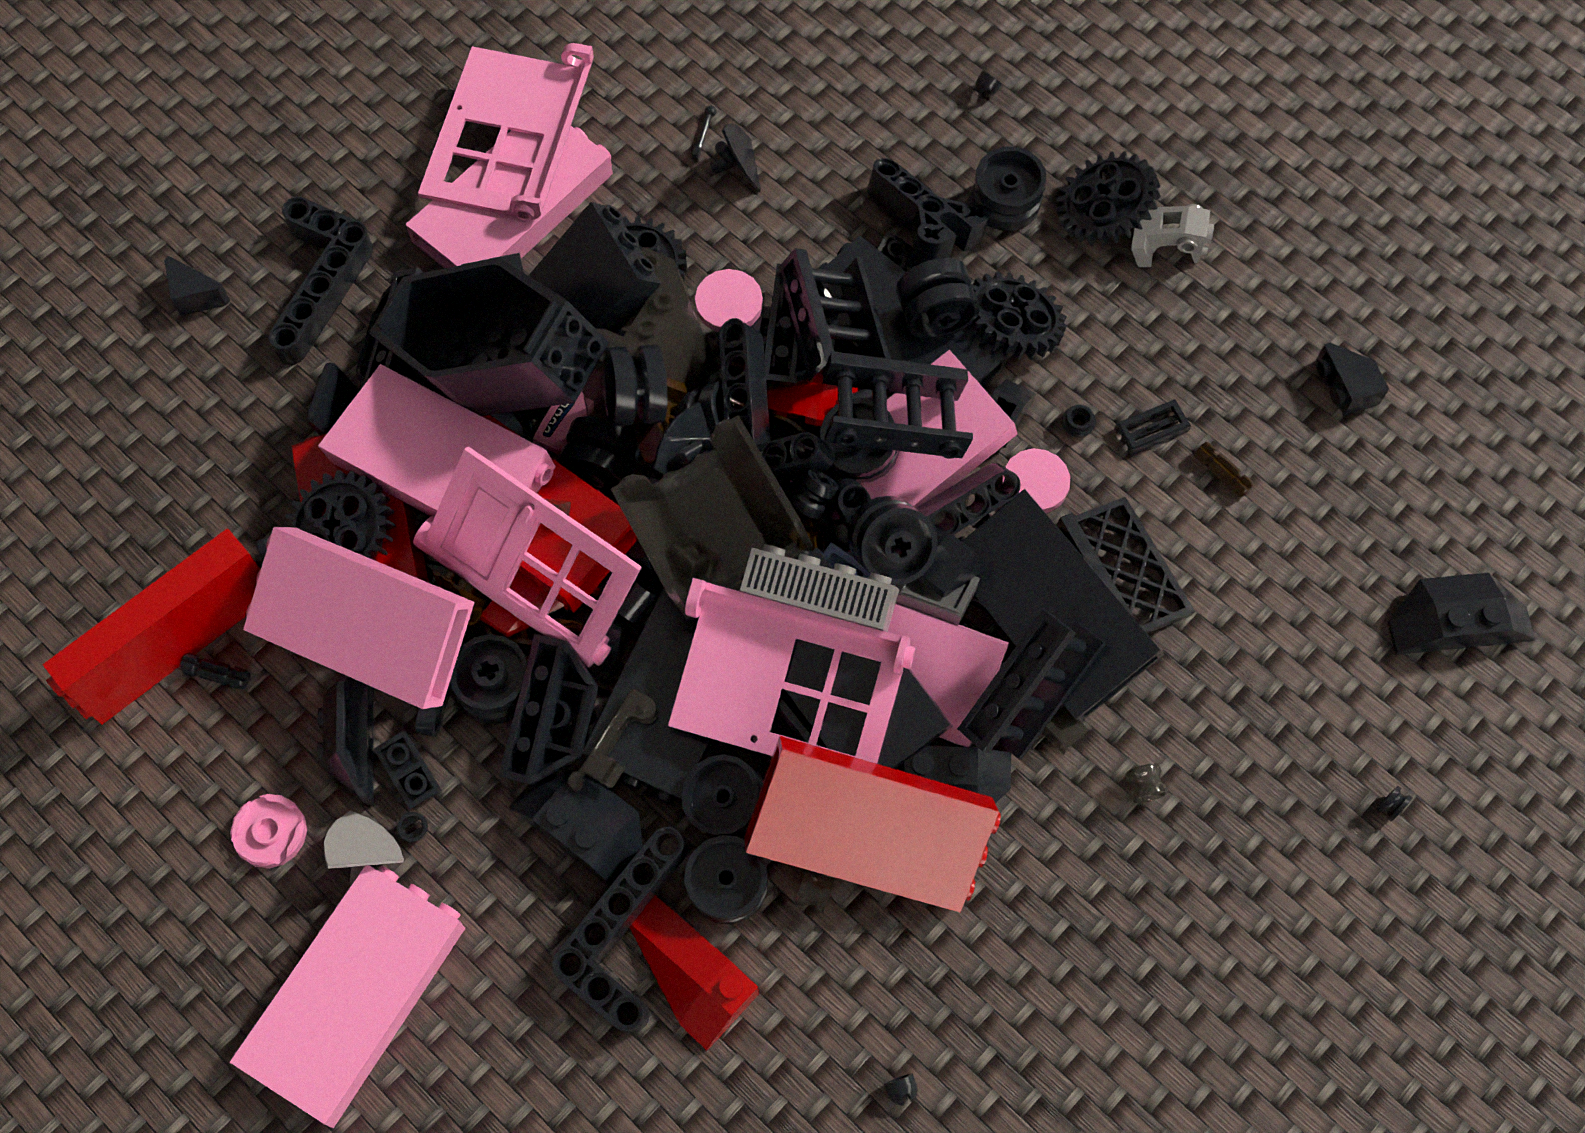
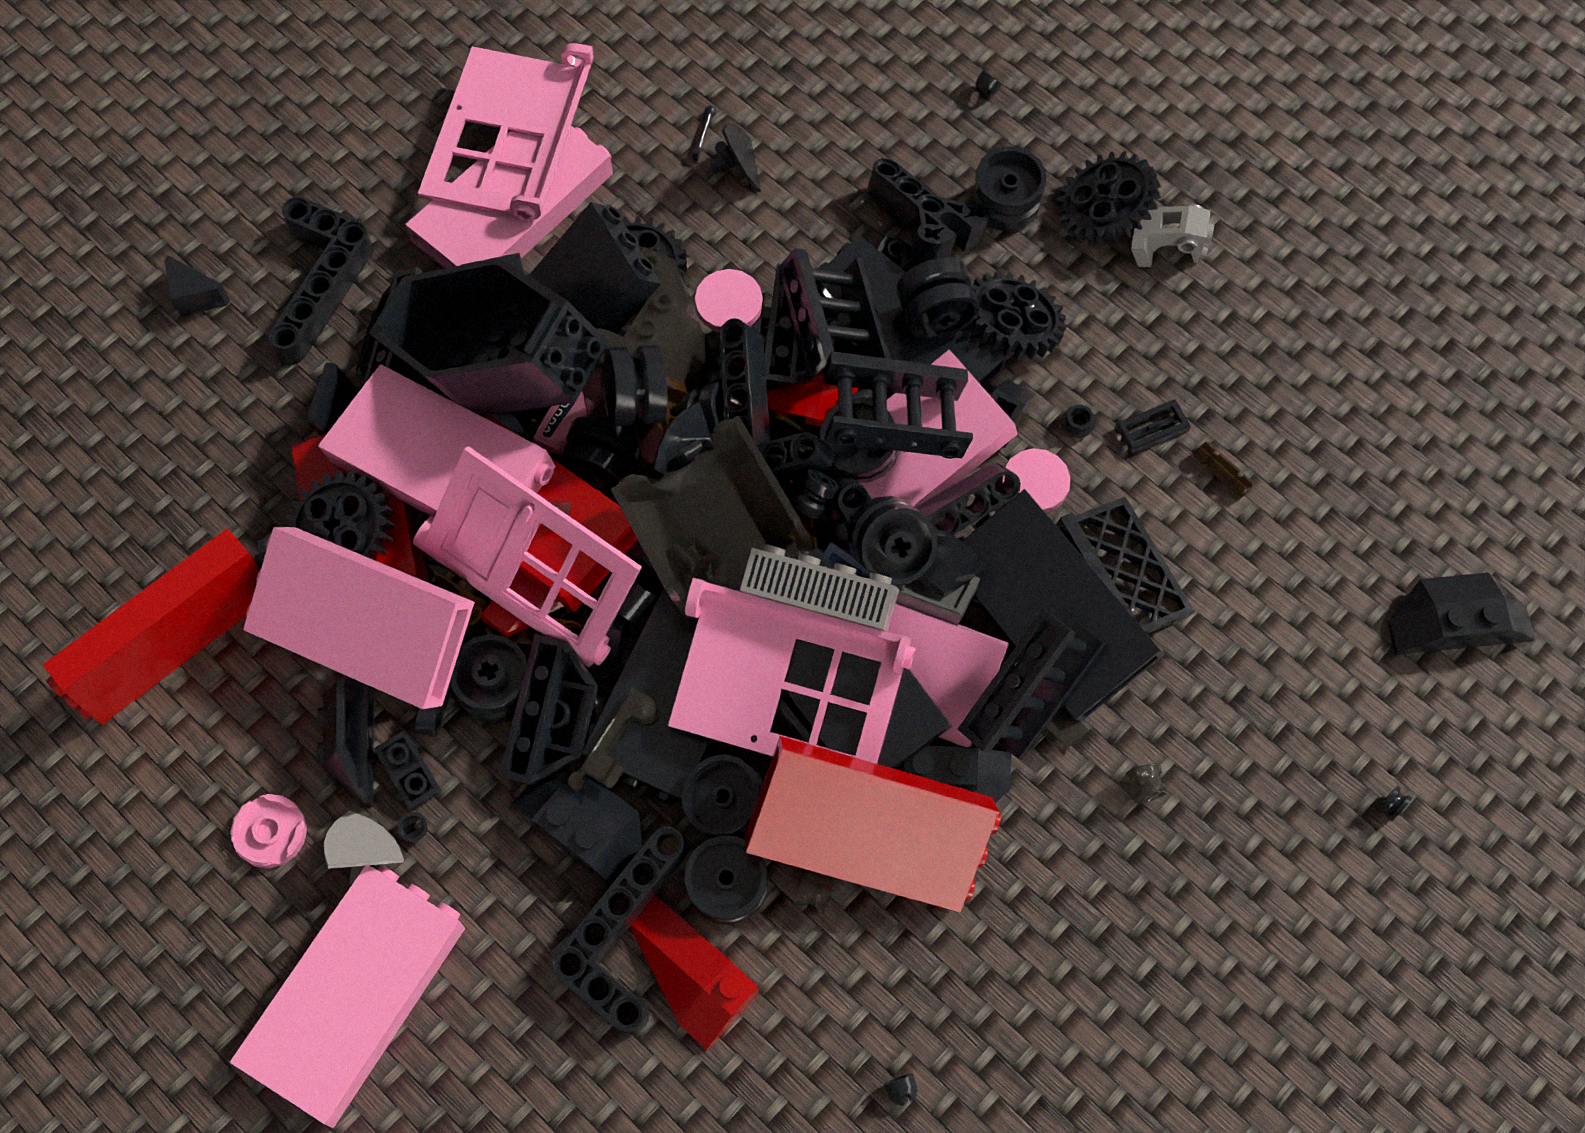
black axle [179,653,251,690] -> none
black slope [1315,342,1389,416] -> none

